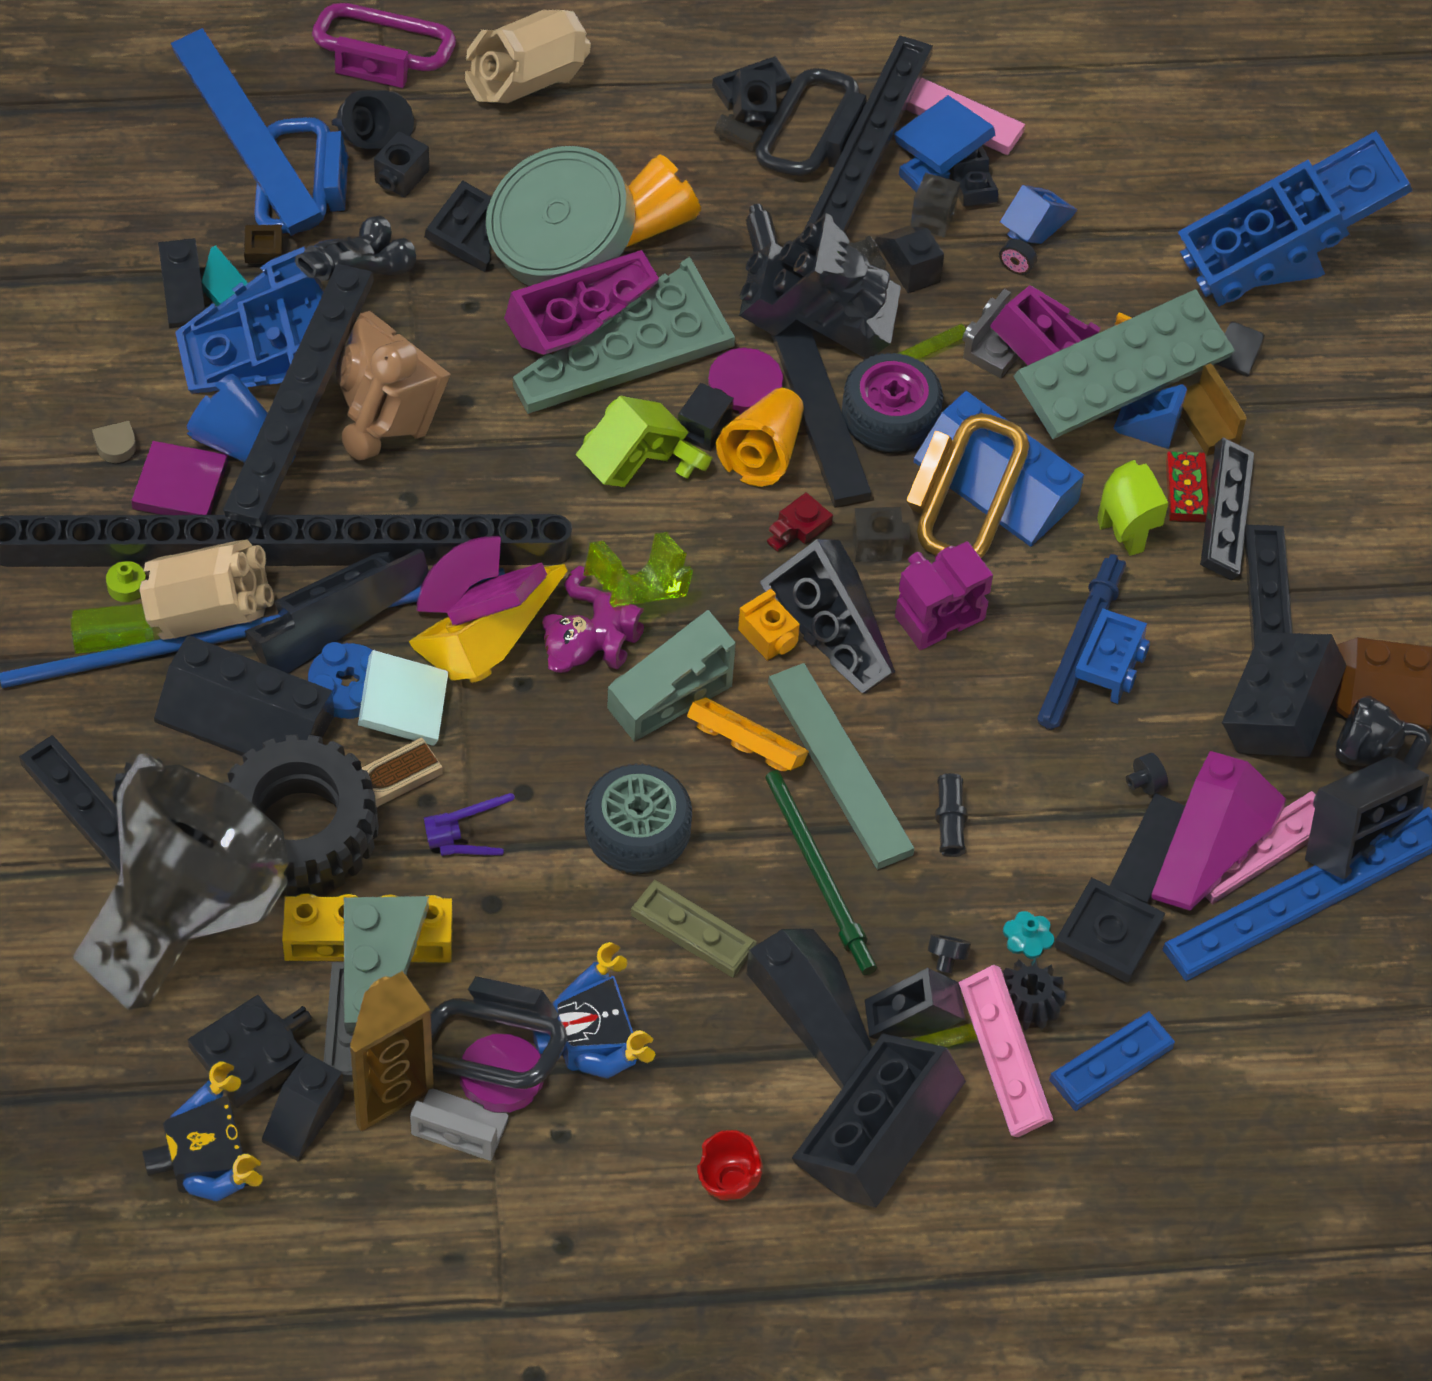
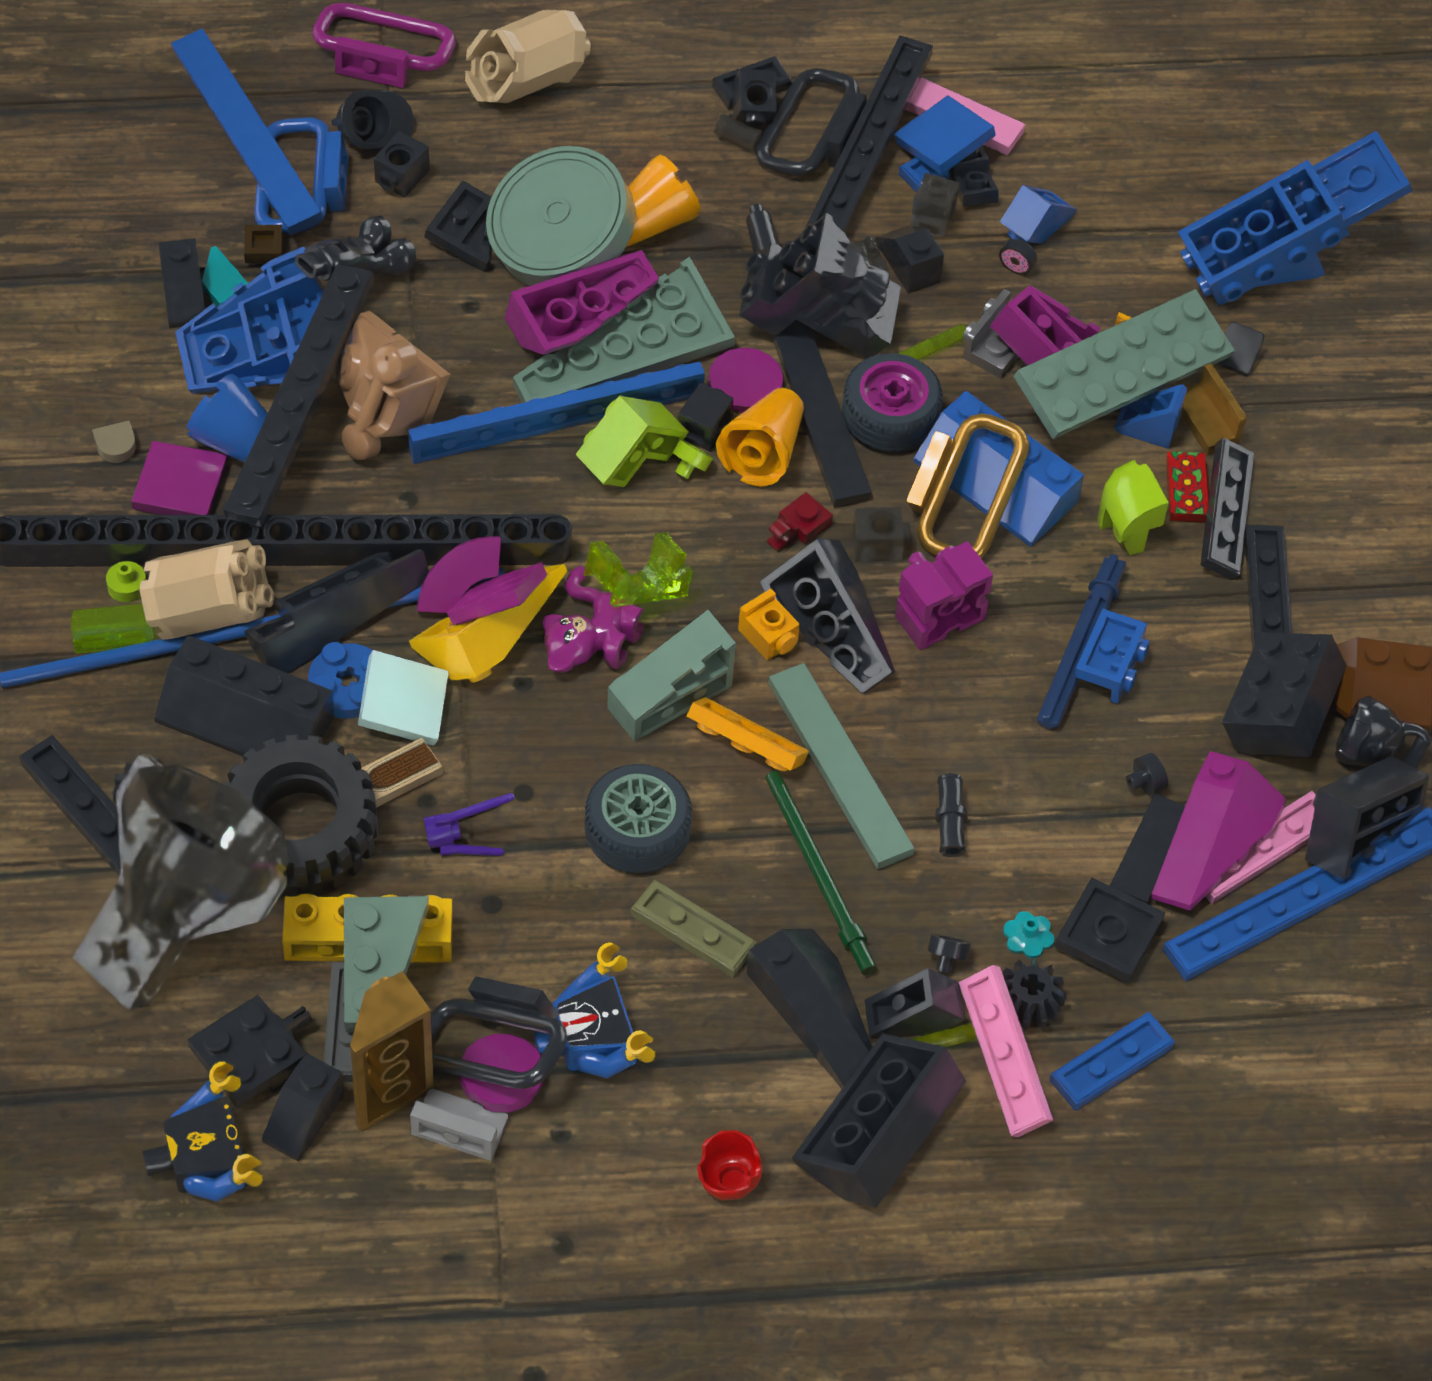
none -> blue plate [408,362,705,464]

